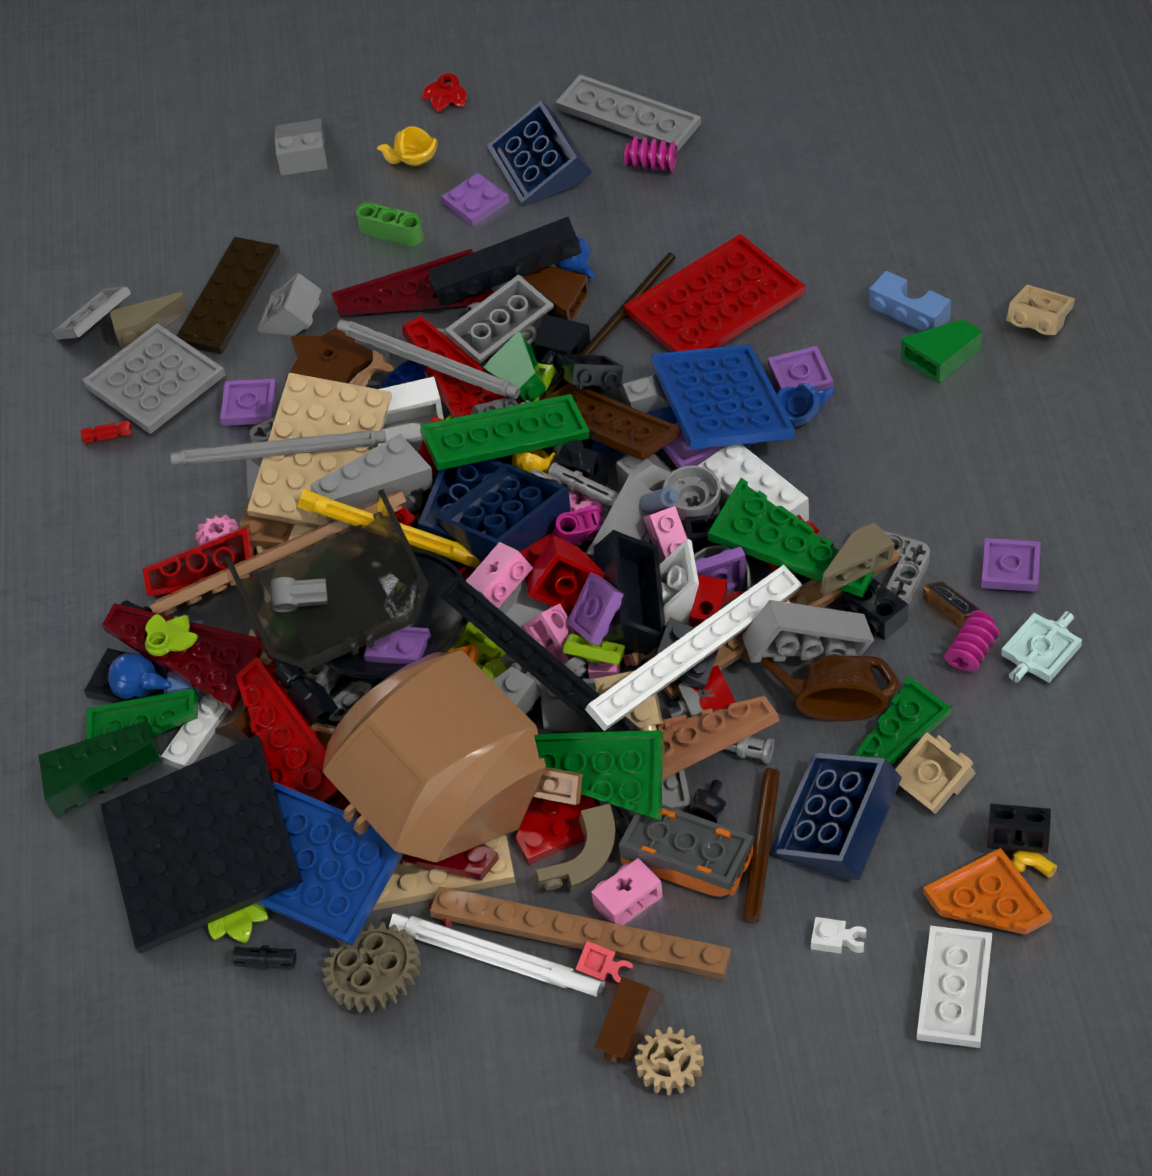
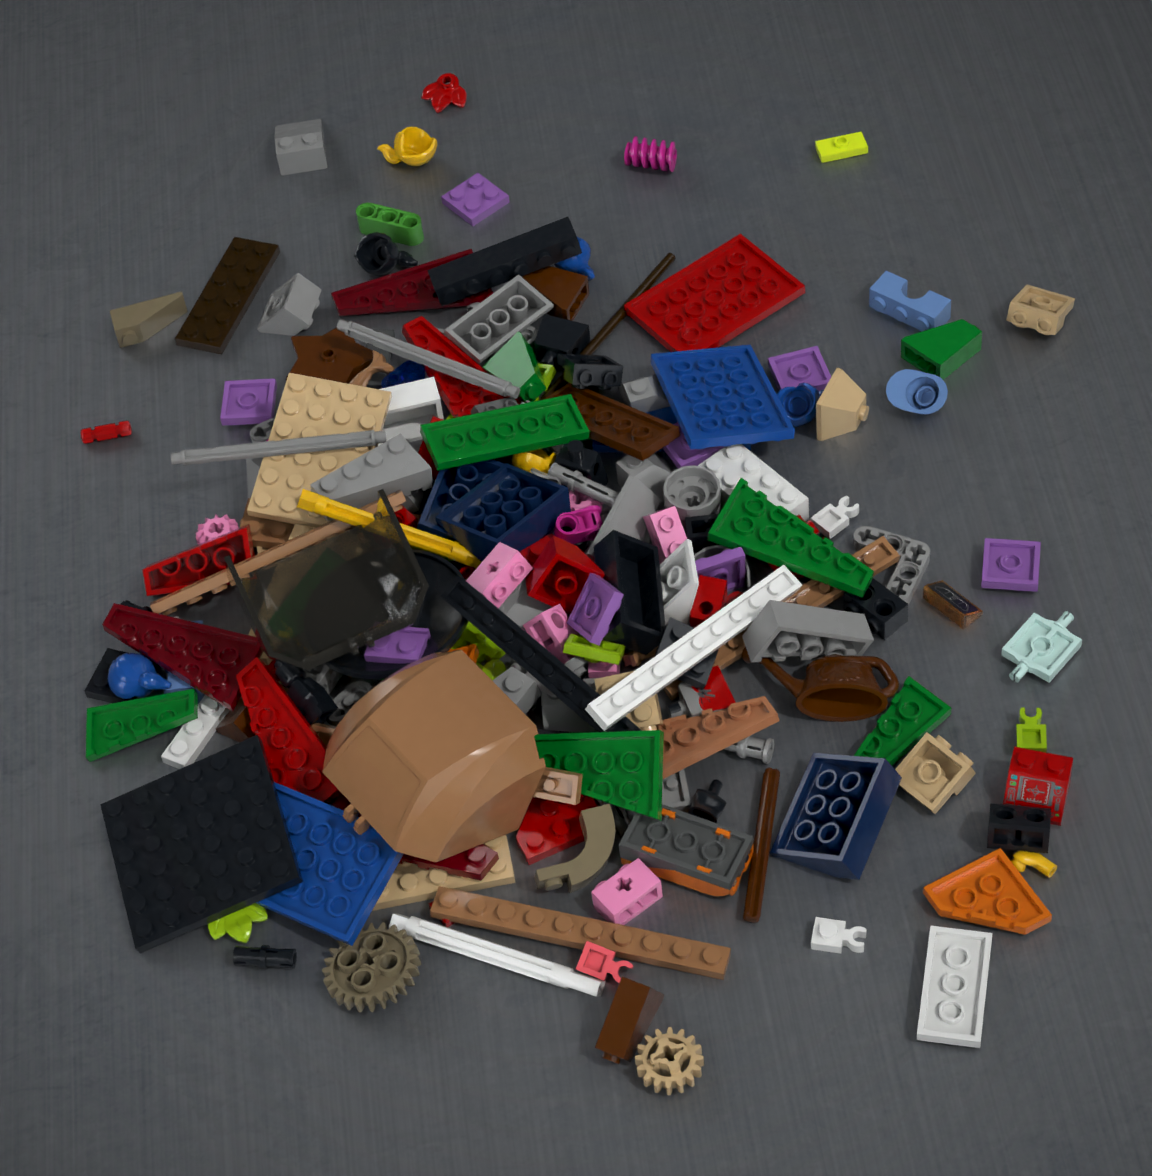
dark green wedge [38,720,162,819] -> none
light grey tile [52,286,131,340] -> none
light grey plate [82,323,226,434] -> none
lime plate [145,614,198,656] -> none
light grey piece [271,577,327,612] -> none
dark blue slope [487,100,592,206] -> none
light grey plate [555,75,701,152] -> none
sand blue cylinder [640,487,679,513] -> none
dark tan slope [821,522,895,596] -> none
dark pink piece [944,610,1000,672] -> none
none -> black hair [354,232,418,275]
none -> white plate [810,496,859,540]
none -> neon yellow plate [815,131,868,163]
none -> tan slope [816,368,869,441]
none -> medium blue piece [886,369,948,415]
none -> red slope [1003,746,1073,826]
none -> lime plate [1016,707,1047,753]

